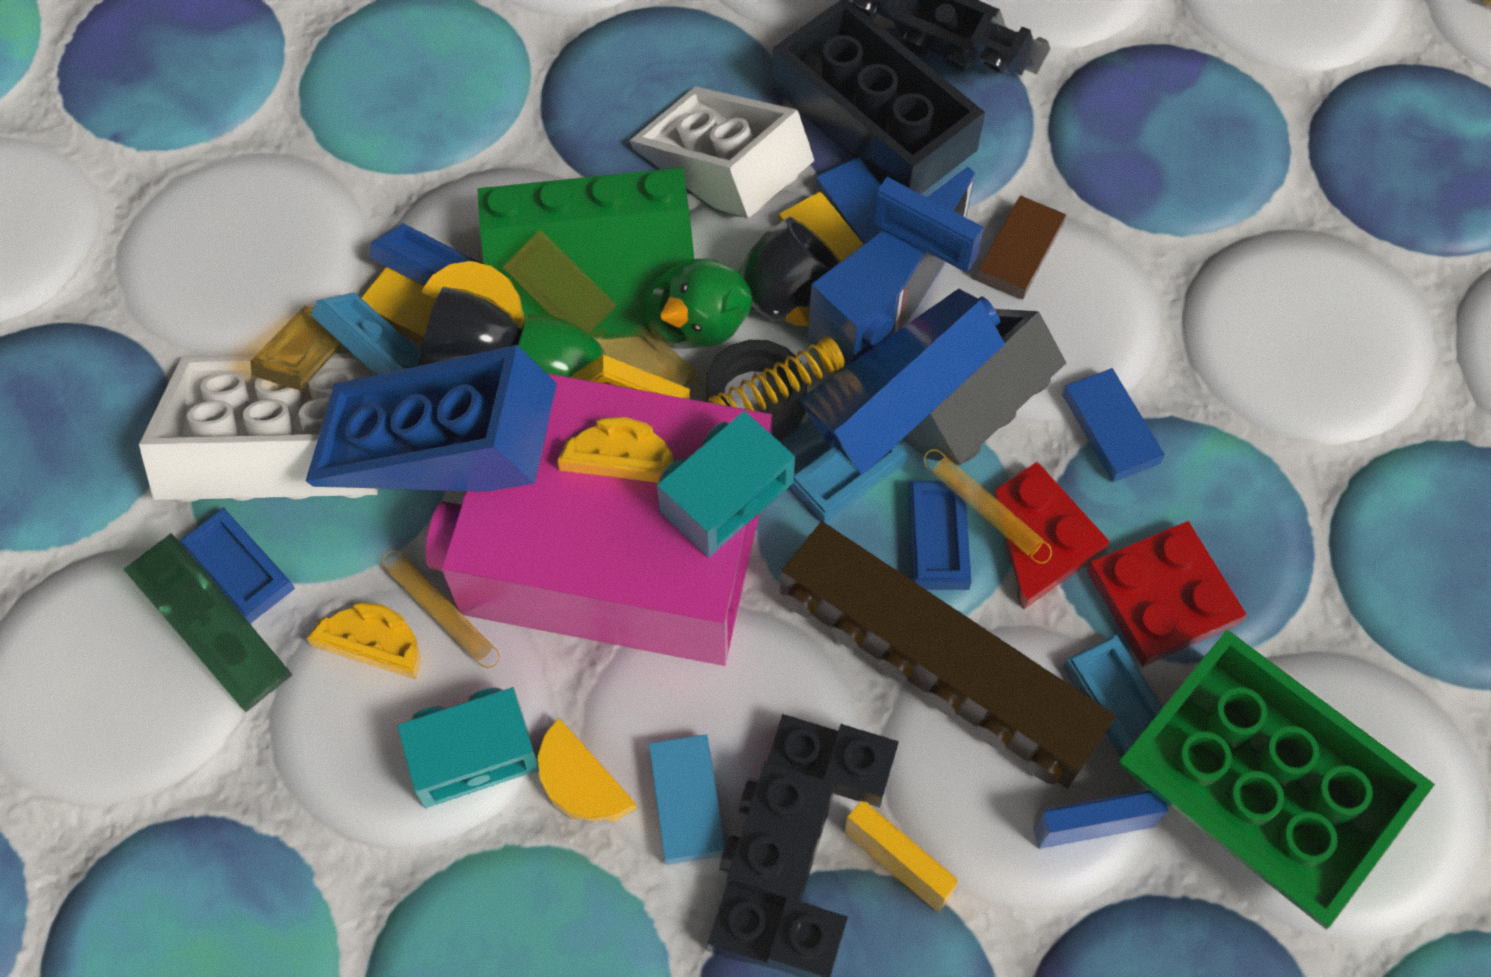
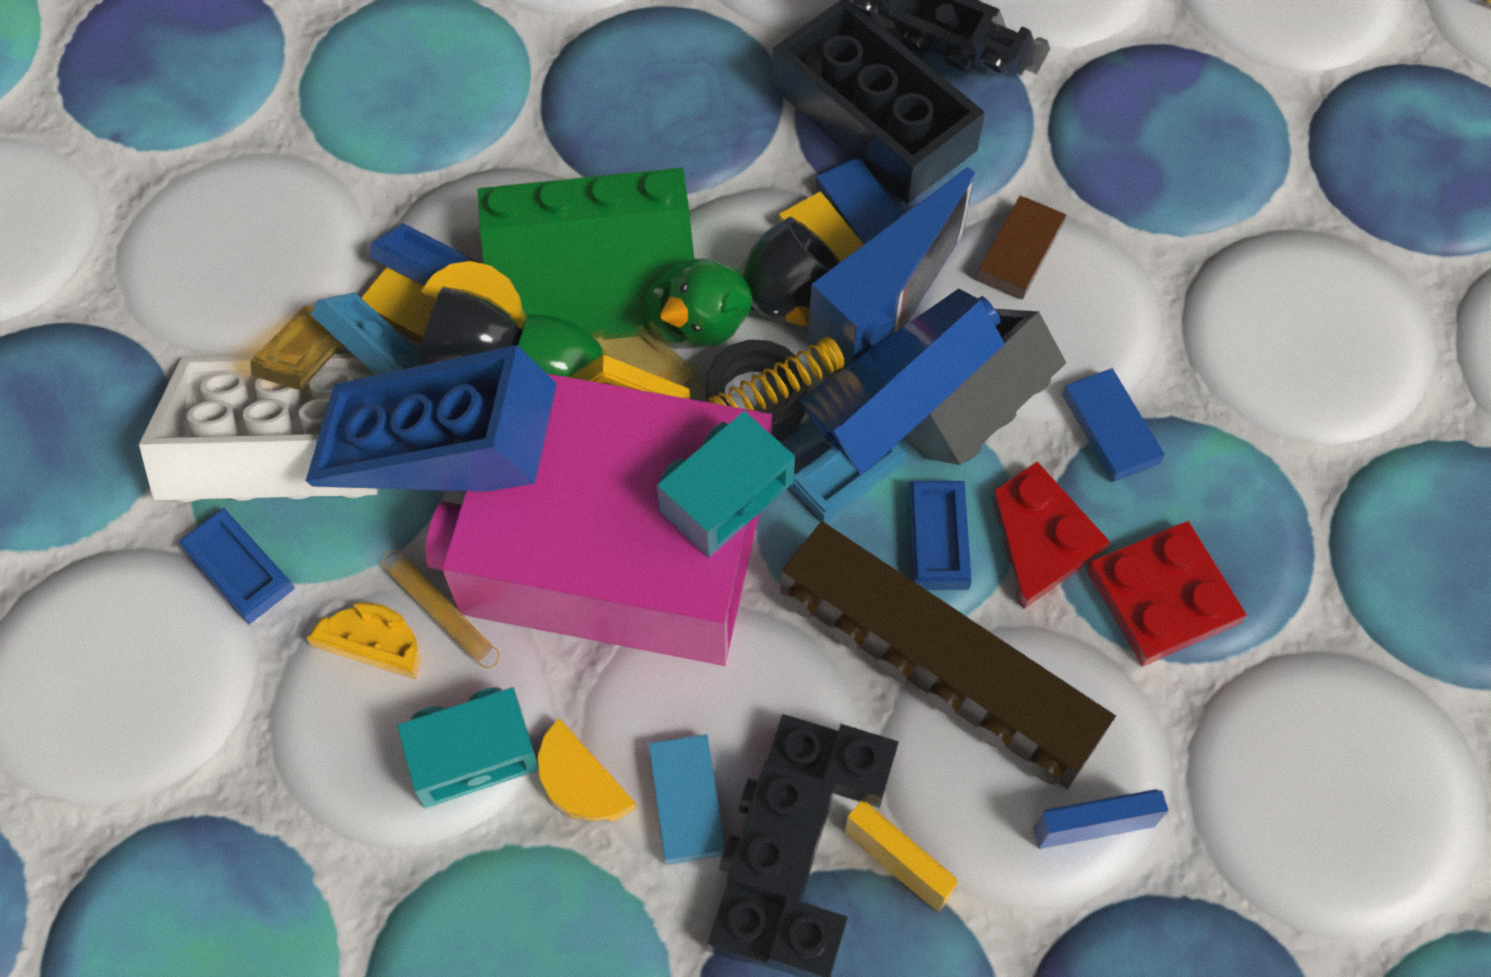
clear green slope [123,533,292,713] -> none
clear yellow tile [503,230,617,334] -> none
yellow tile [558,417,674,483] -> none
white slope [629,86,815,219] -> none
blue tile [873,177,984,272] -> none
yellow piece [924,449,1052,563] -> none
dark azure tile [1064,635,1163,758] -> none
green slope [1118,629,1435,930] -> none

